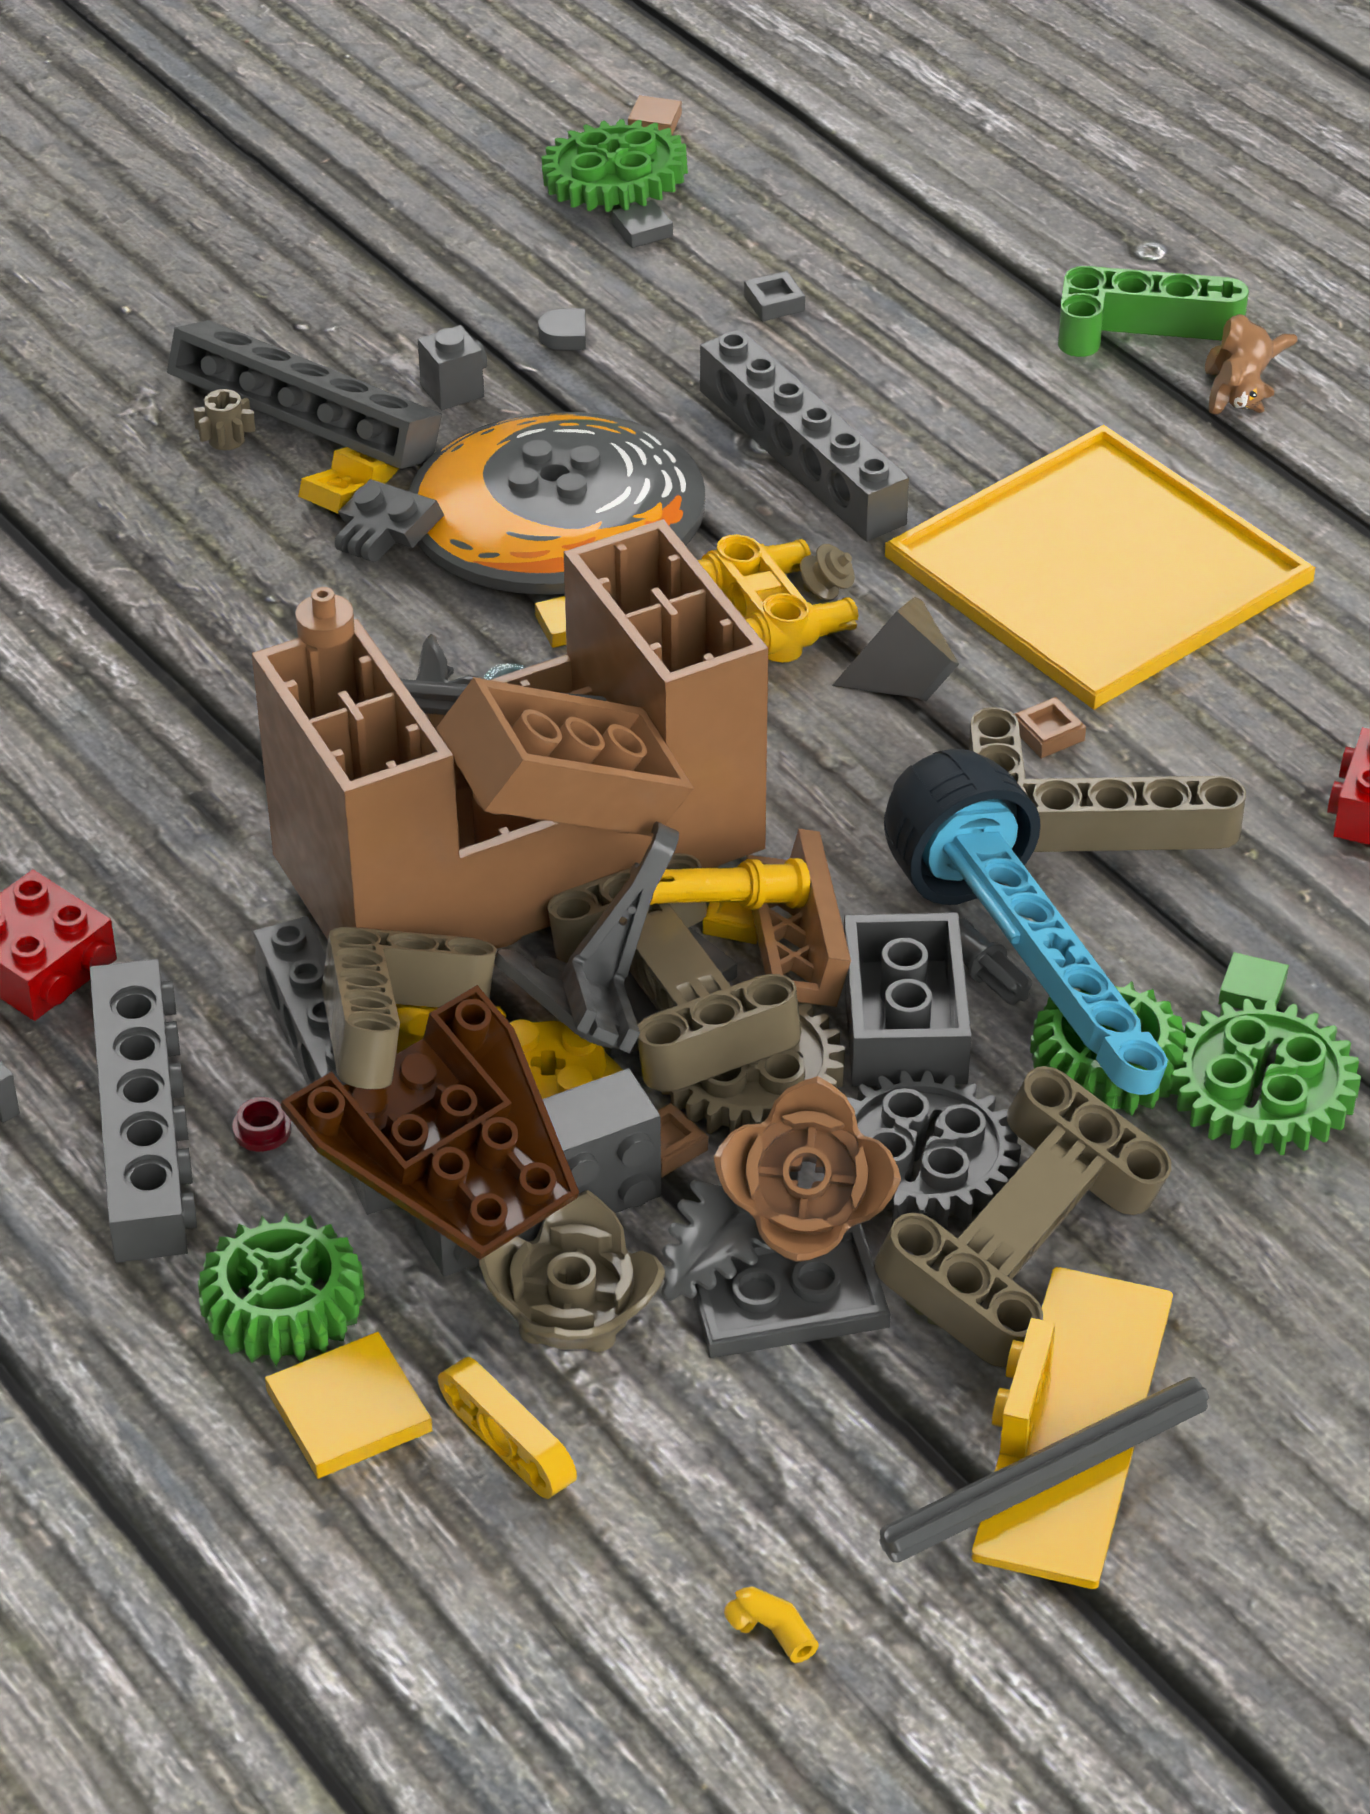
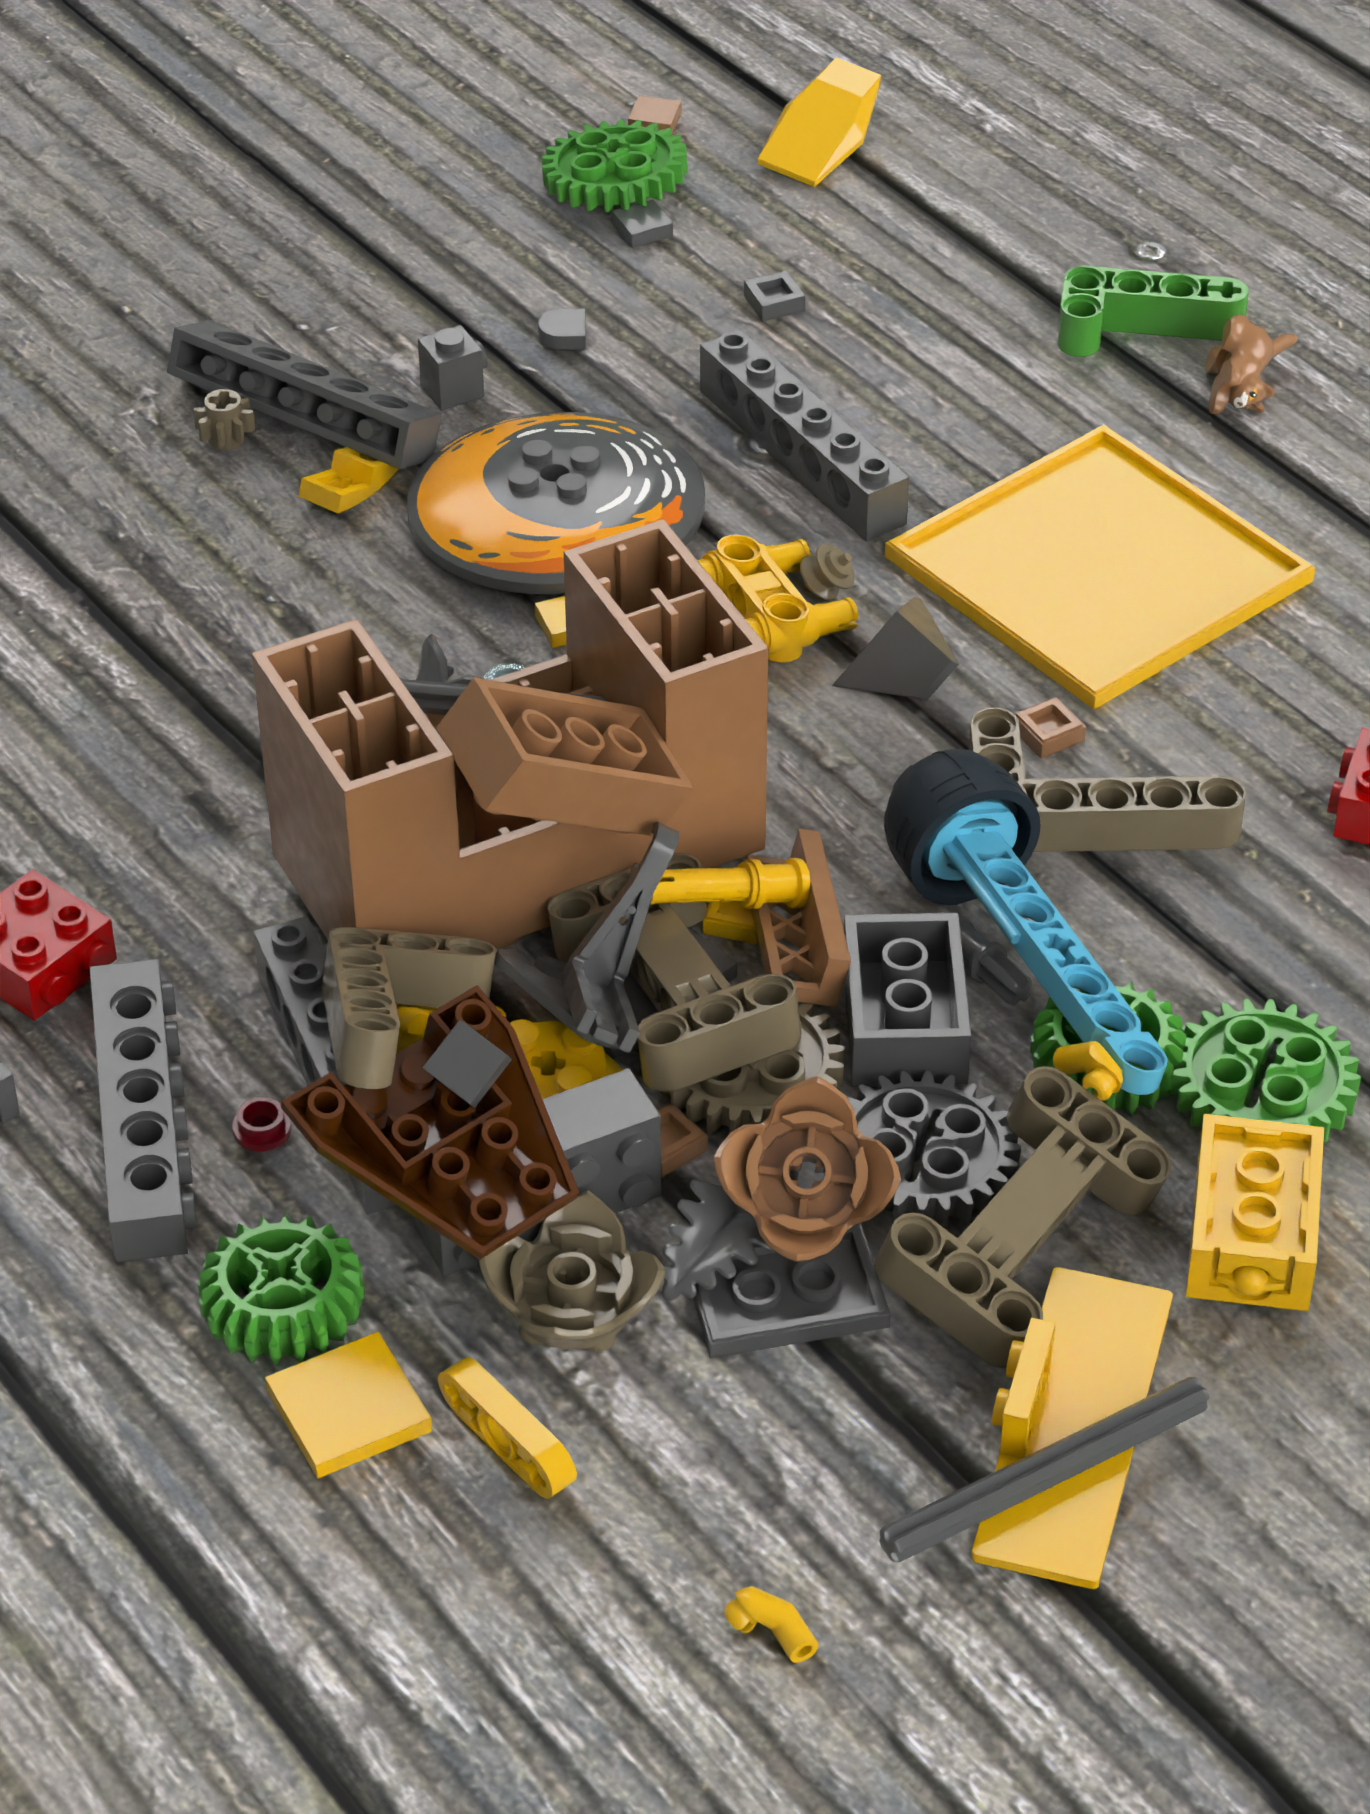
medium nougat tile [295,587,355,648] -> none
dark grey hinge [335,479,444,562] -> none
tile [1218,952,1289,1010] -> none
none -> dark grey tile [423,1019,512,1108]
none -> yellow piece [758,57,881,187]
none -> yellow arm [1053,1041,1123,1101]
none -> yellow piece [1186,1114,1324,1312]

